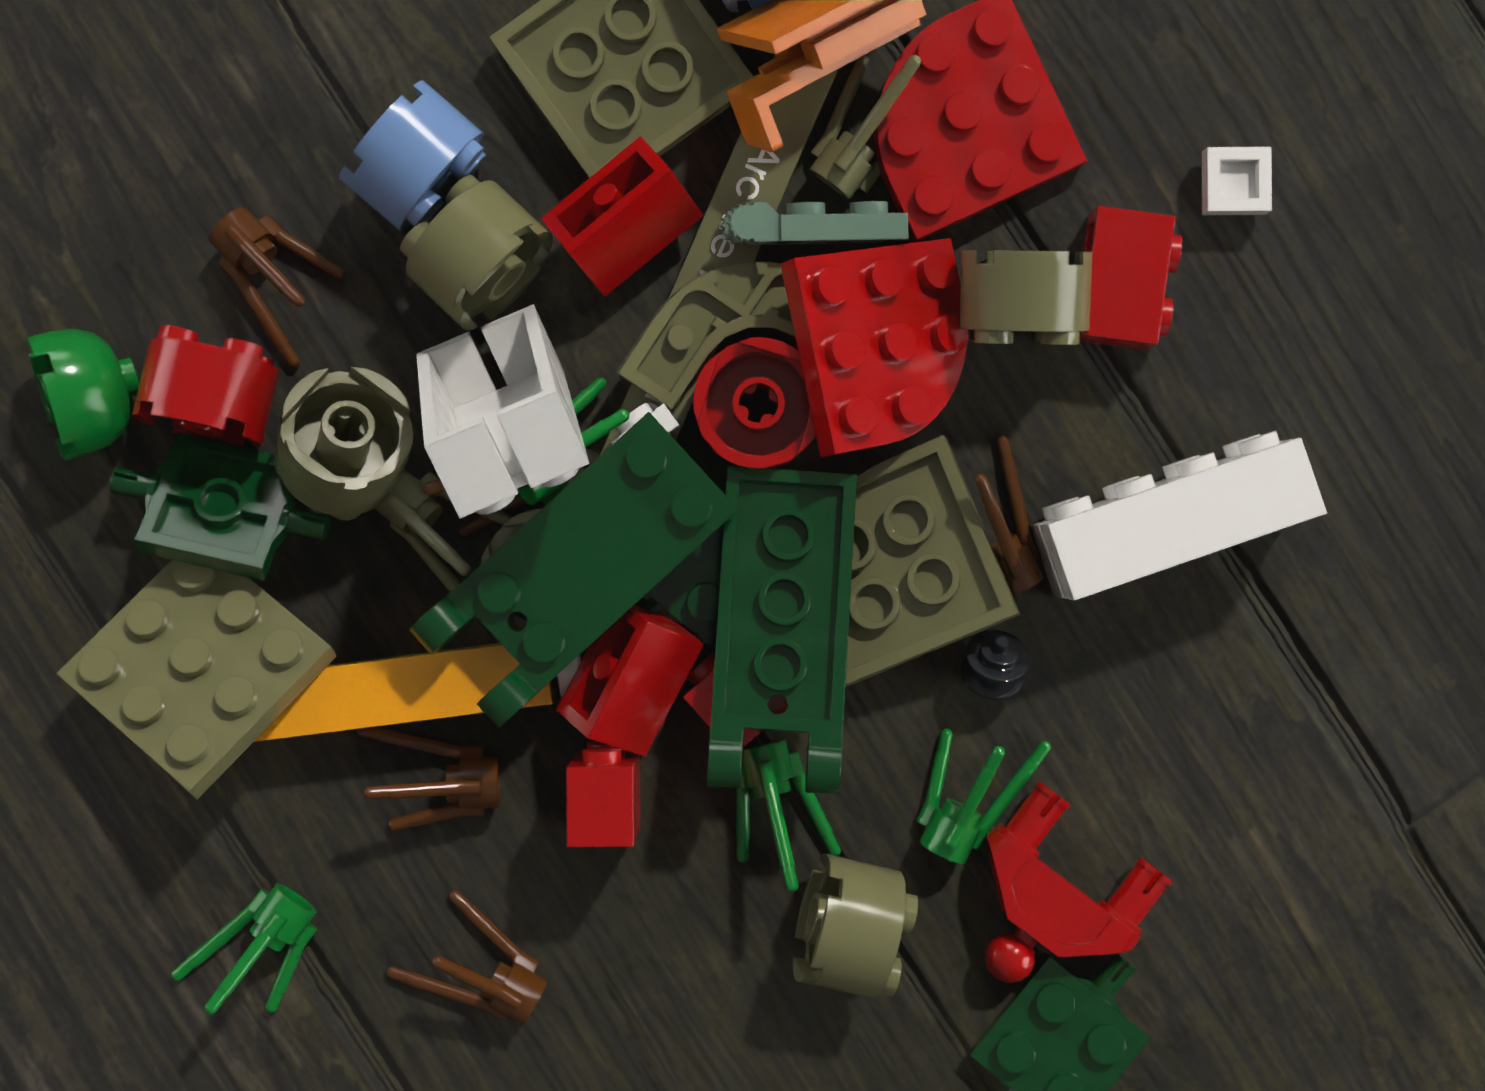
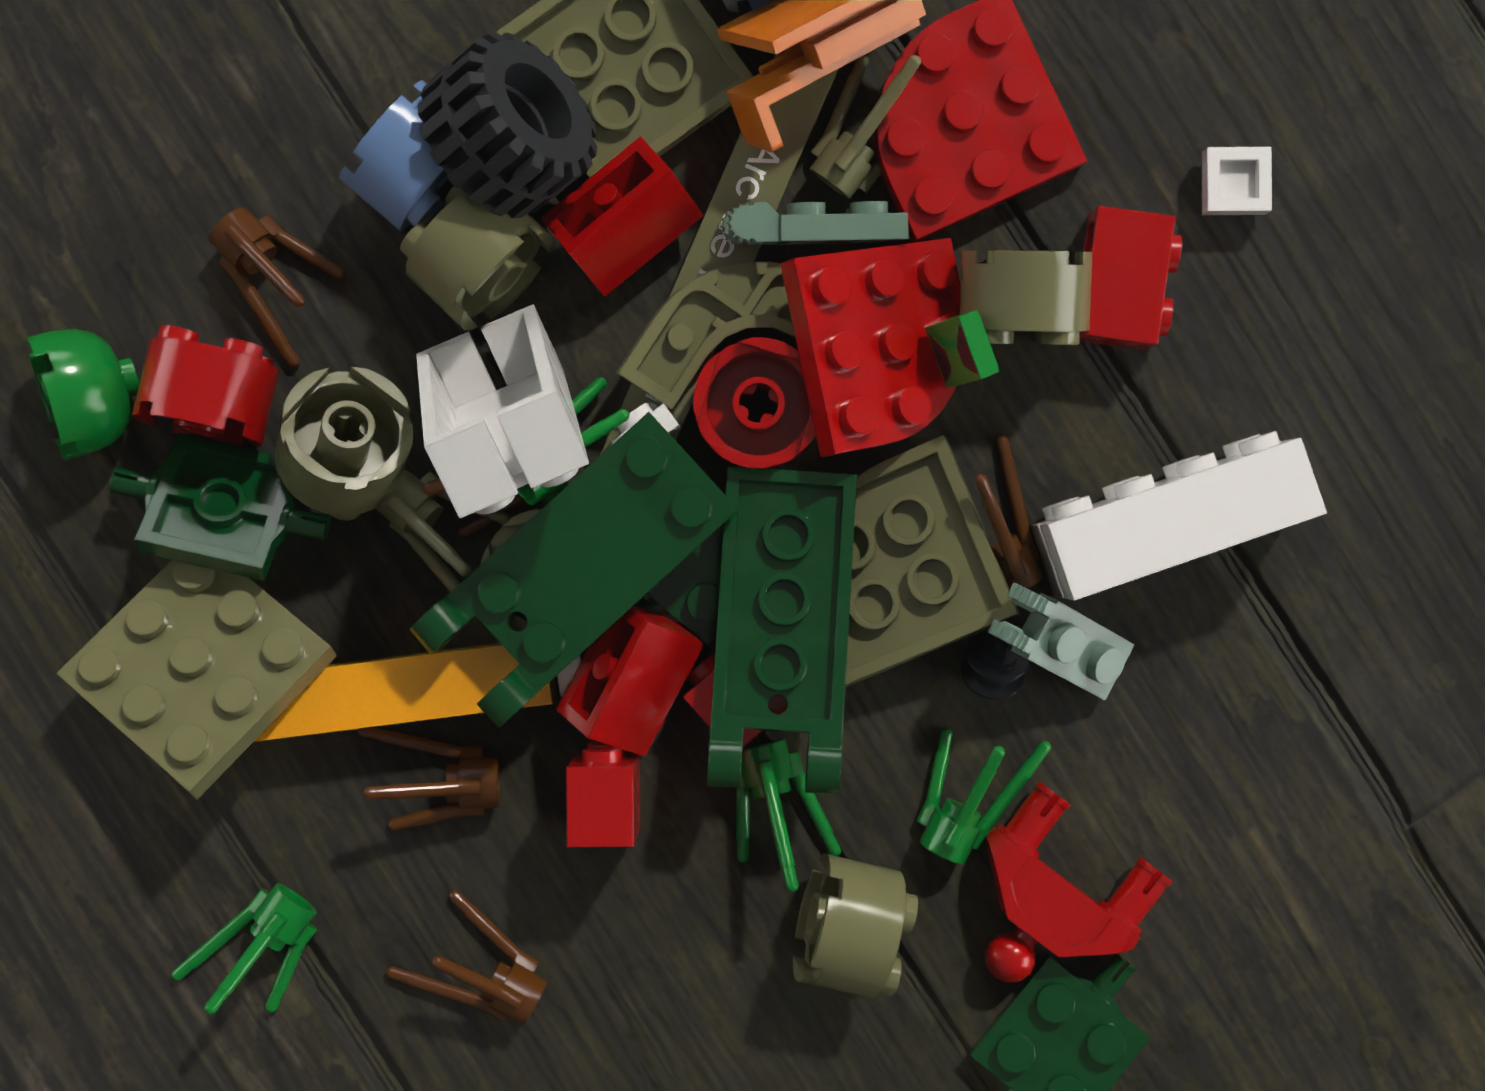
none -> black tyre [418,32,597,218]
none -> green tile [925,310,999,389]
none -> sand green hinge [988,583,1135,700]

